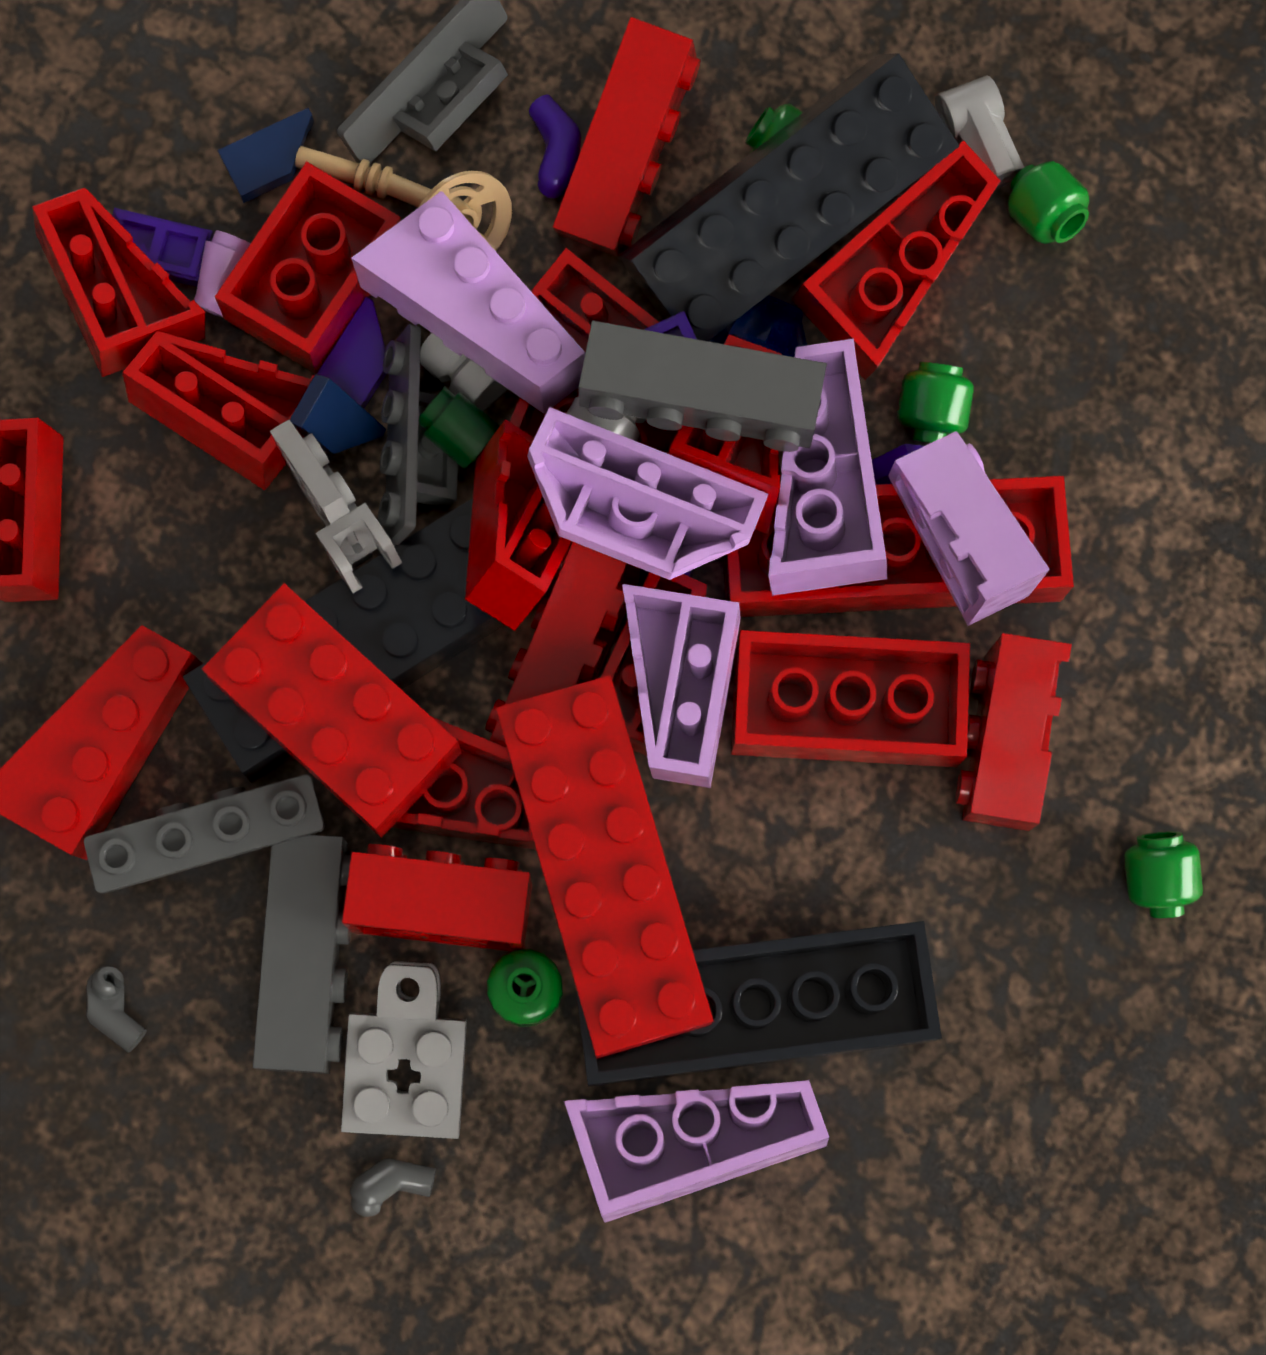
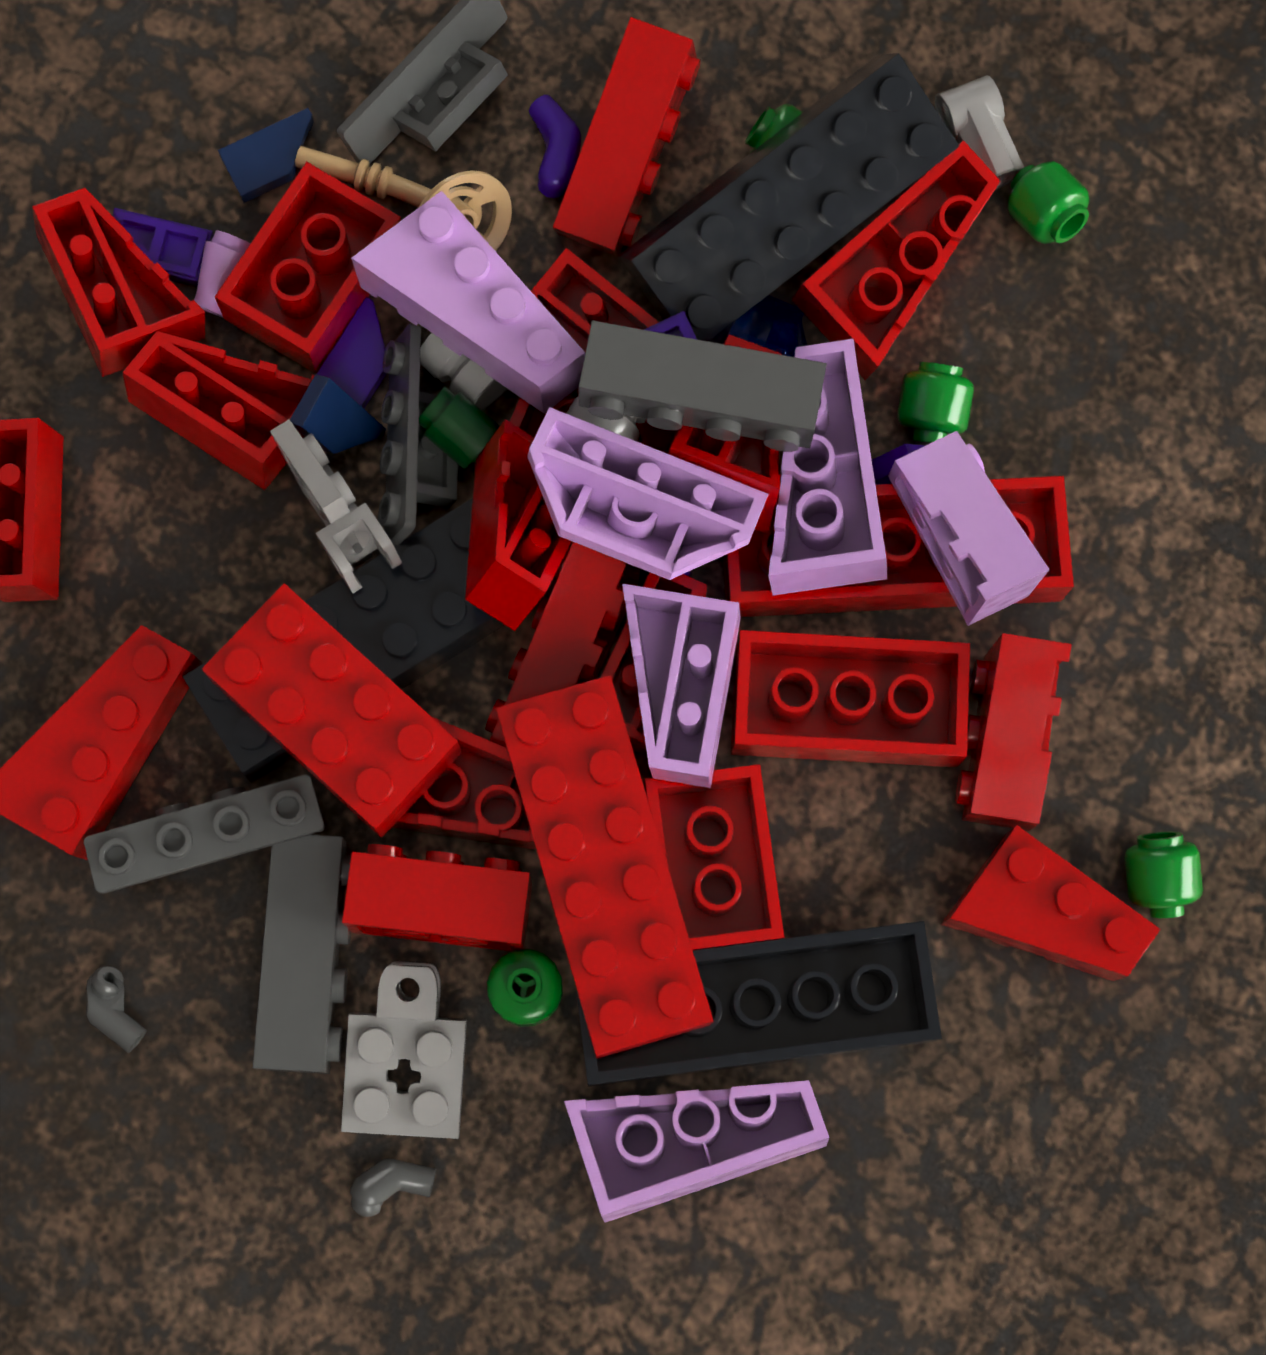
none -> red brick [644,764,785,950]
none -> red wedge [941,825,1161,981]

